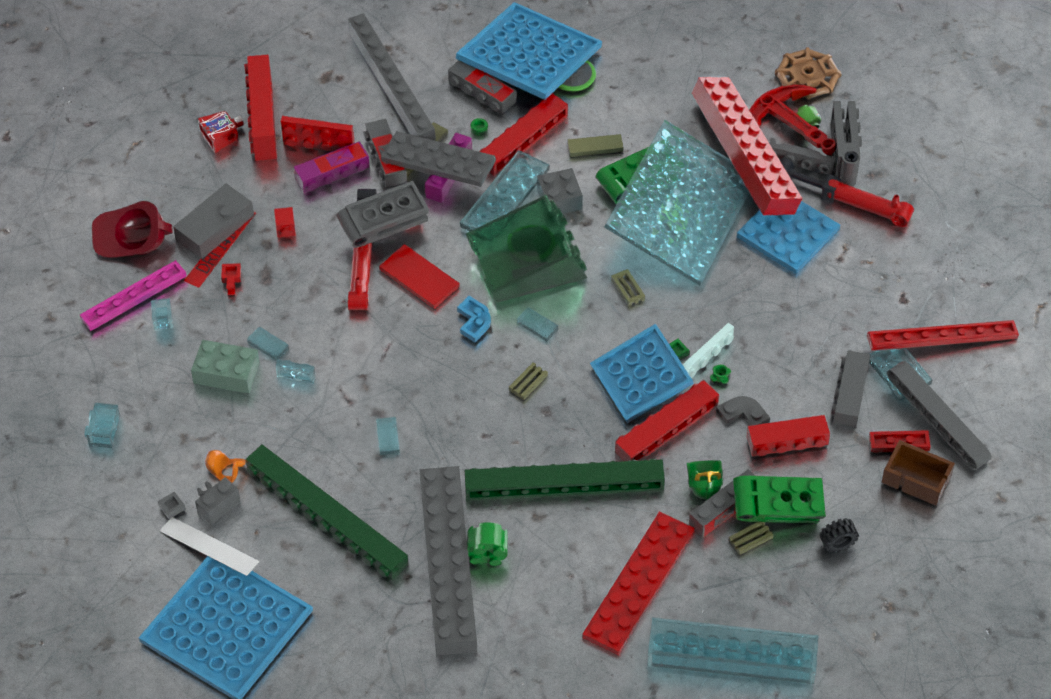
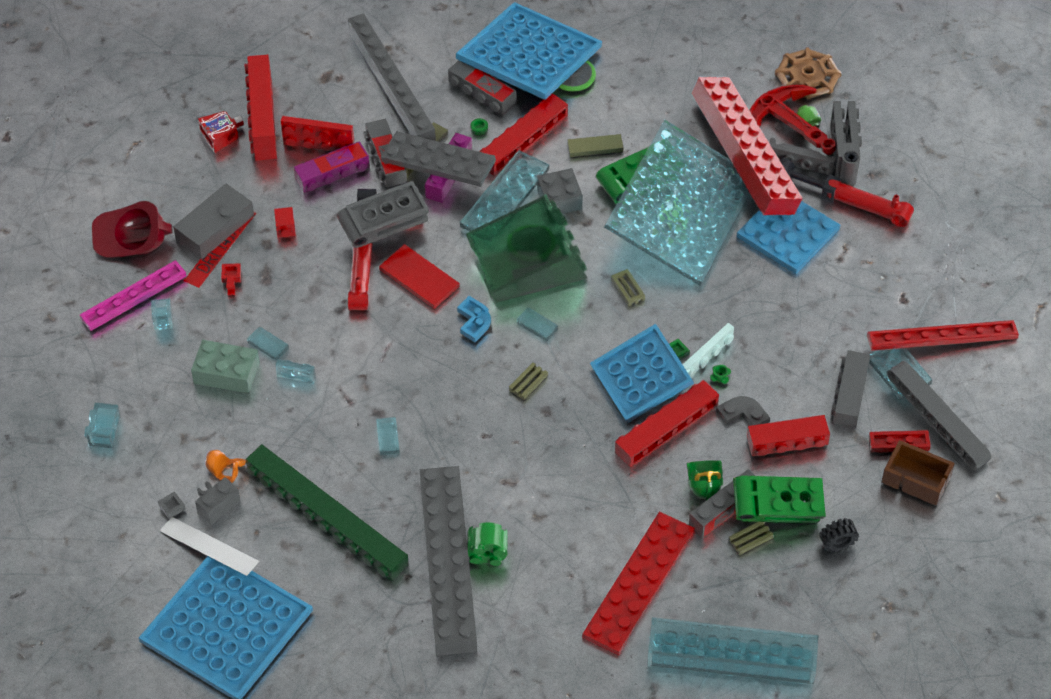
dark green brick [464,459,665,500] -> none

